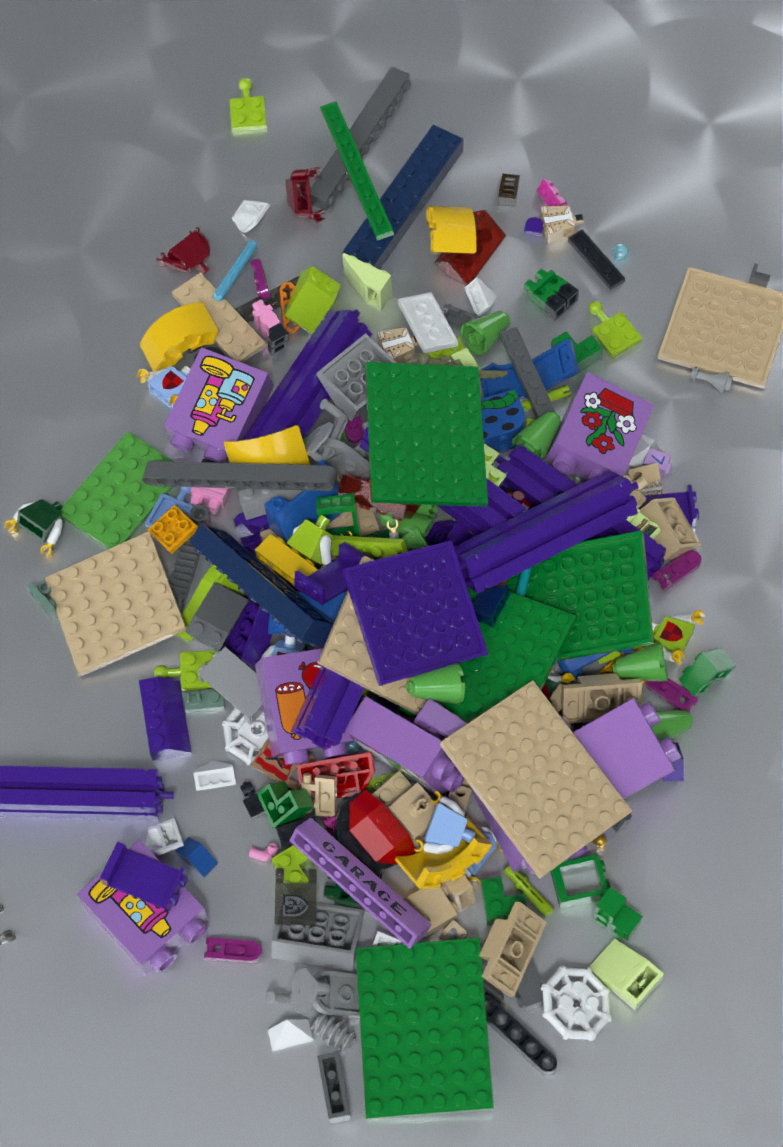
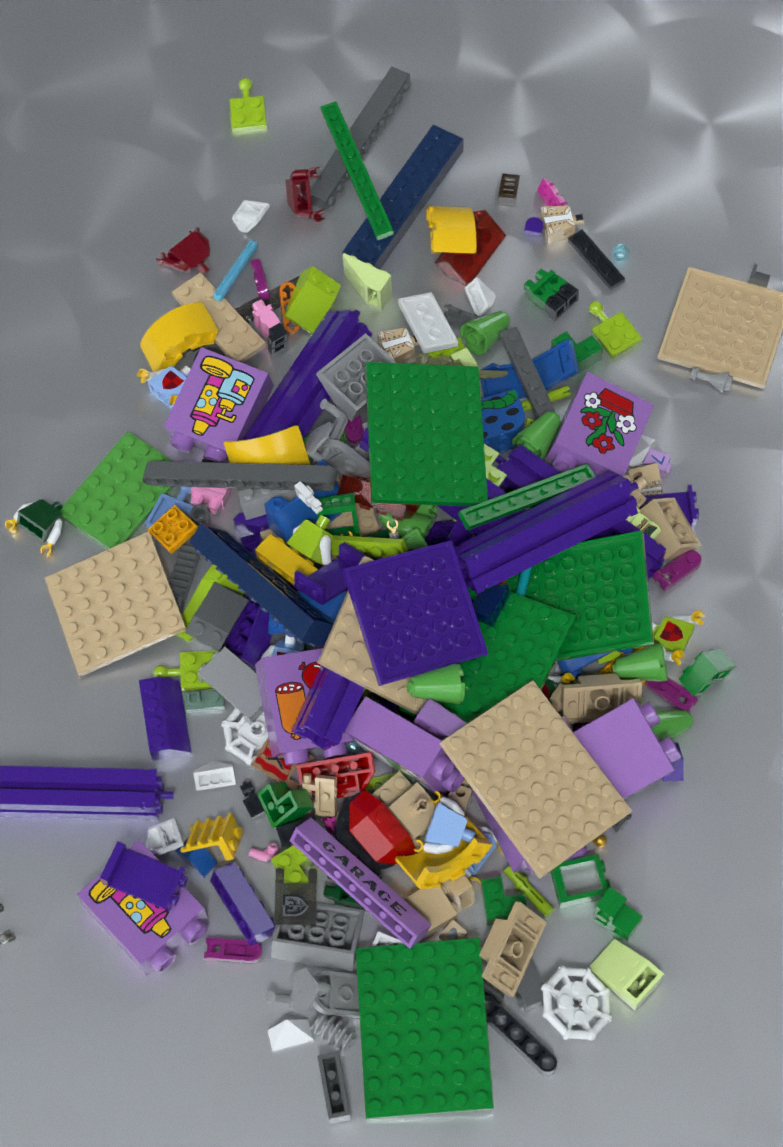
sand green plate [27,581,58,620] -> none
none -> yellow plate [180,812,243,861]
none -> brick [210,862,275,946]
none -> white plate [294,481,323,514]
none -> green plate [458,463,596,531]

